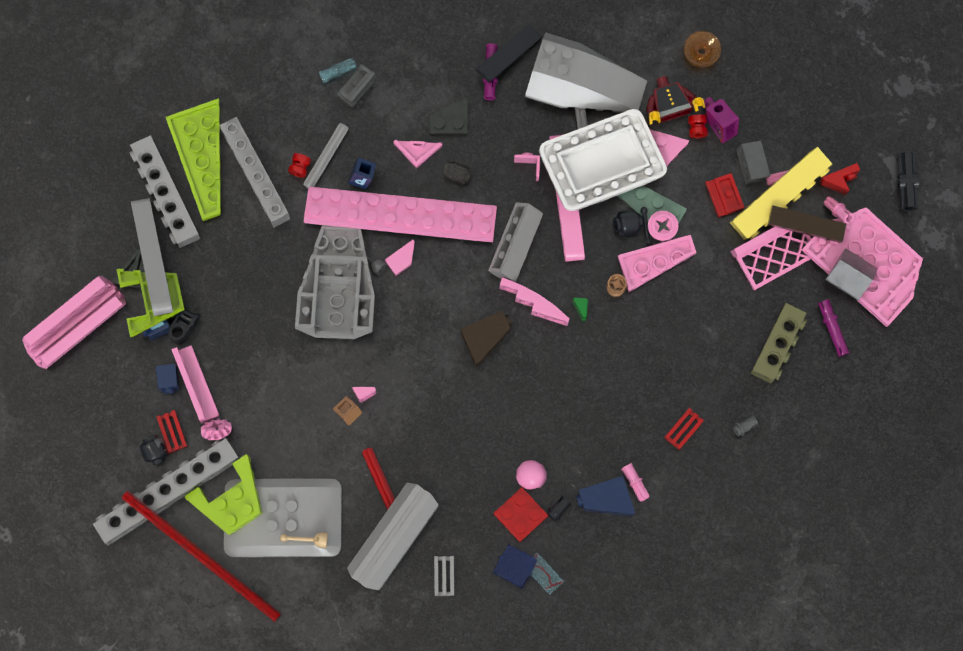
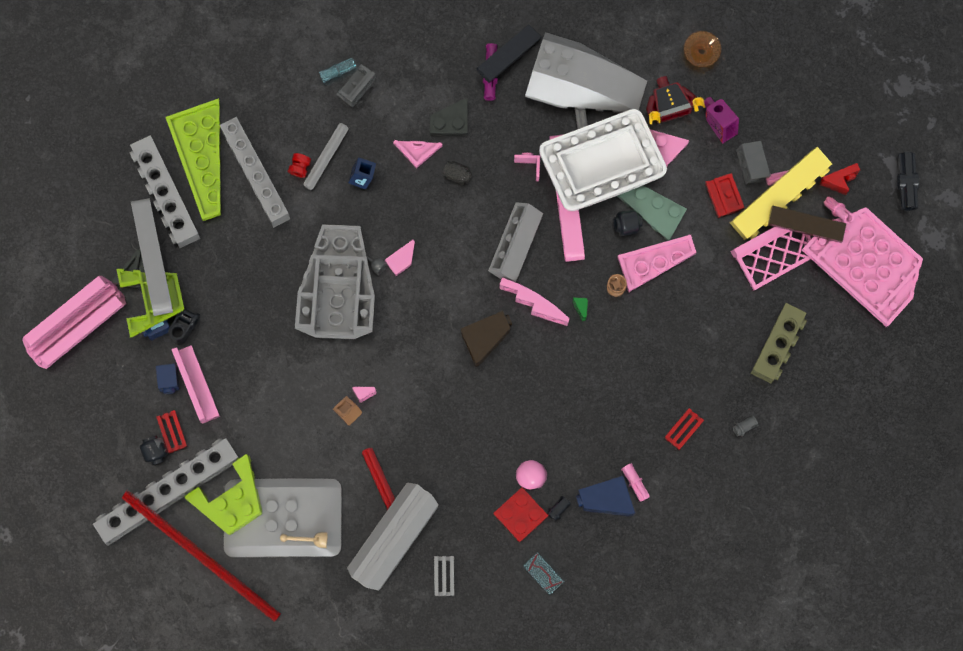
bright pink gear [201,418,232,440] -> none
bright pink plate [304,187,497,242] -> none
clear blue piece [493,544,538,588] -> none
black hinge [640,207,651,246] -> none
bright pink gear [648,211,678,241] -> none
red wheel [688,114,708,138] -> none
magenta pin [818,299,850,357] -> none
flat silver slope [826,248,878,300] -> none

